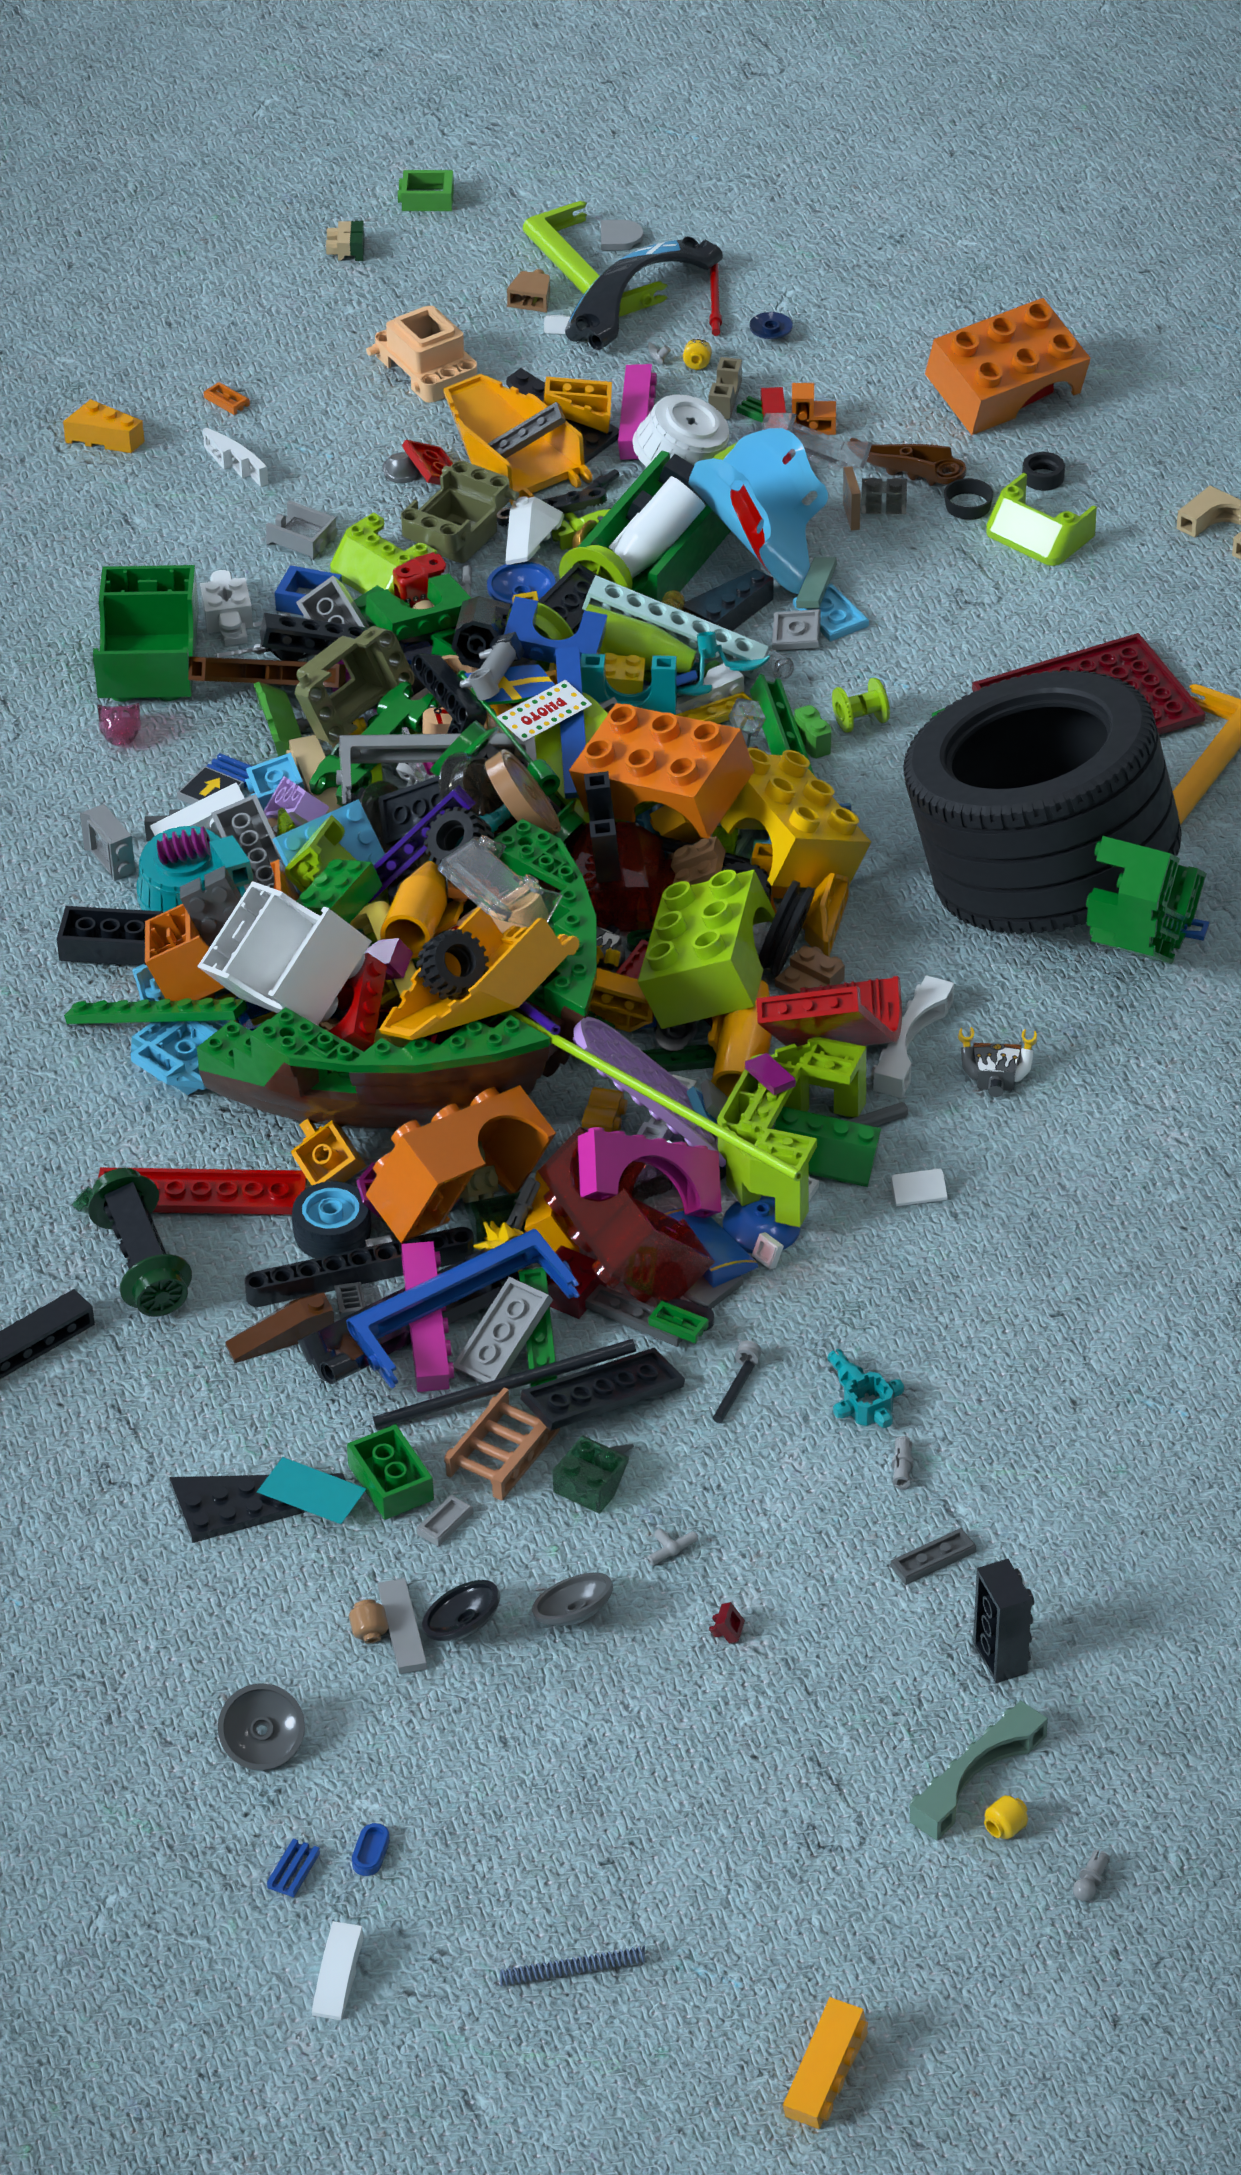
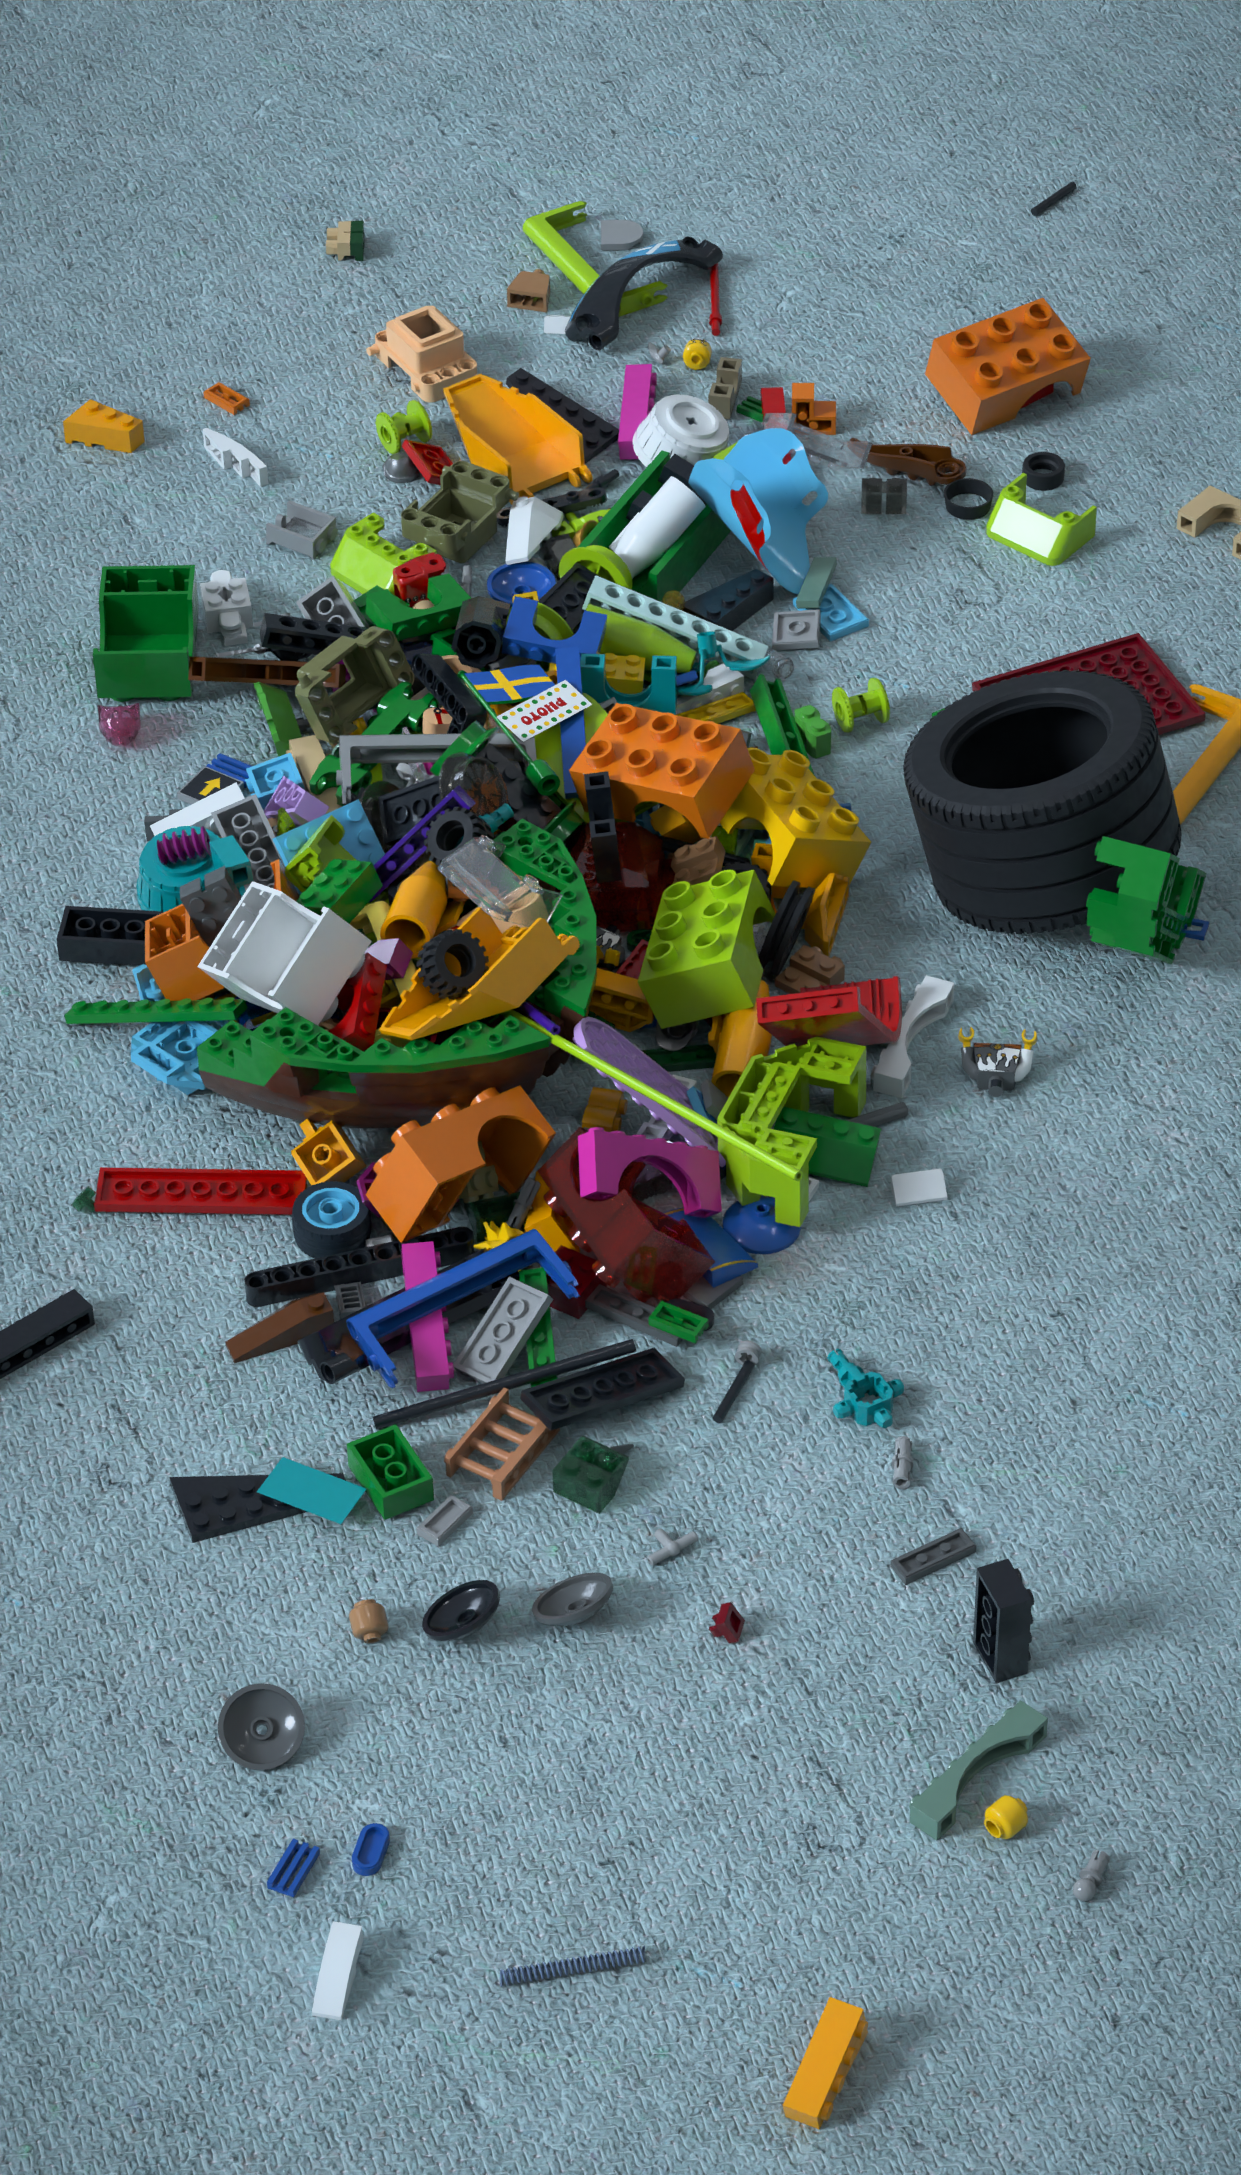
light grey window [80,804,136,881] -> none
dark green brick [88,1168,192,1317] -> none
blue window [274,565,345,616] -> none
light grey tile [377,1578,427,1674] -> none
bright green window [397,170,454,211] -> none
light grey piece [460,632,525,700] -> none
medium nougat brick [485,749,561,835] -> none
dark grey plate [488,402,566,459] -> none
light orange wedge [543,376,612,433] -> none
clear brick [728,698,766,737] -> none
magenta tile [745,1053,796,1095] -> none
dark blue dish [749,312,793,339] -> none
white tile [752,1232,784,1269] -> none
medium nougat tile [843,466,861,530] -> none
none -> lime hose [375,400,433,454]
none -> clear smoke brick [539,533,576,581]
none -> black bar [1031,182,1076,216]

